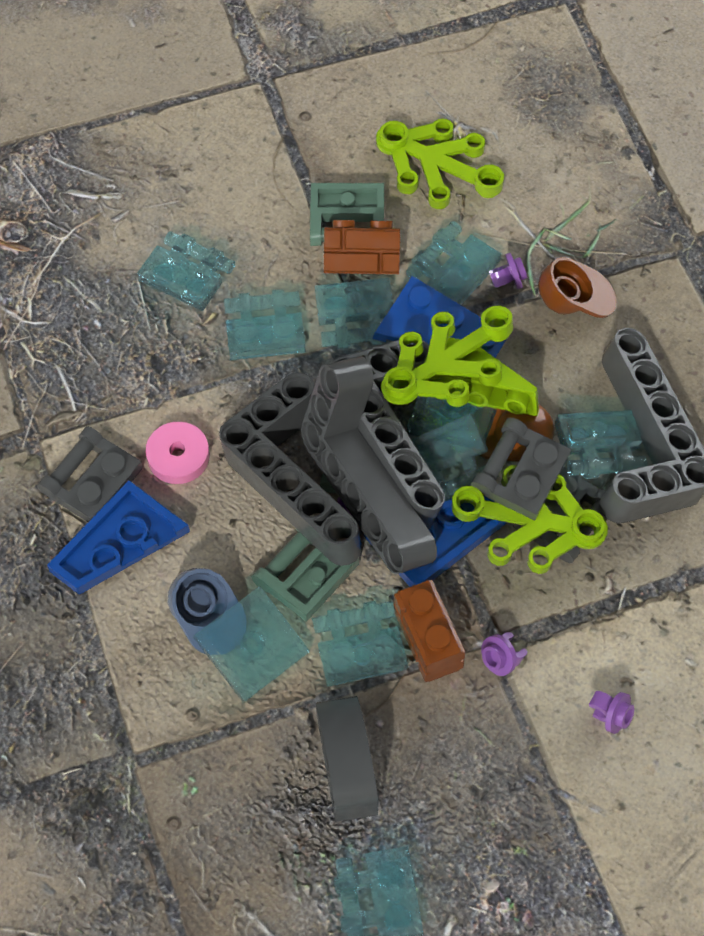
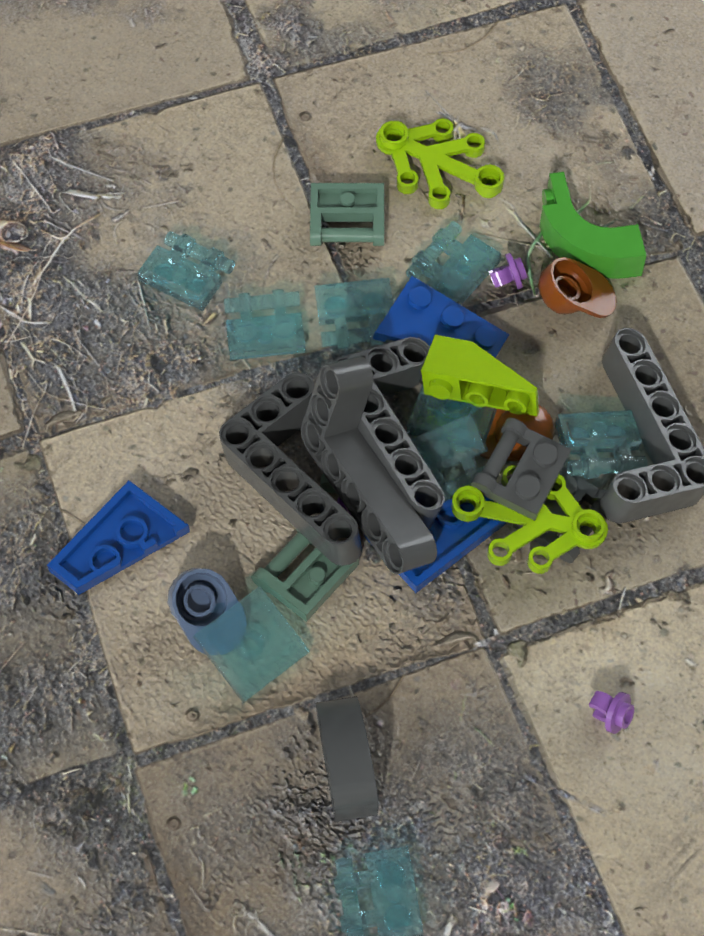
dark grey plate [37,426,143,522] -> none
bright pink piece [146,422,210,484] -> none
clear light blue plate [312,600,408,687] -> none
dark orange brick [324,220,400,274] -> none
lime plant [381,306,513,407] -> none
dark orange brick [393,580,465,682] -> none
medium lavender plate [481,632,528,676] -> none
none -> bright green arch [539,172,647,279]

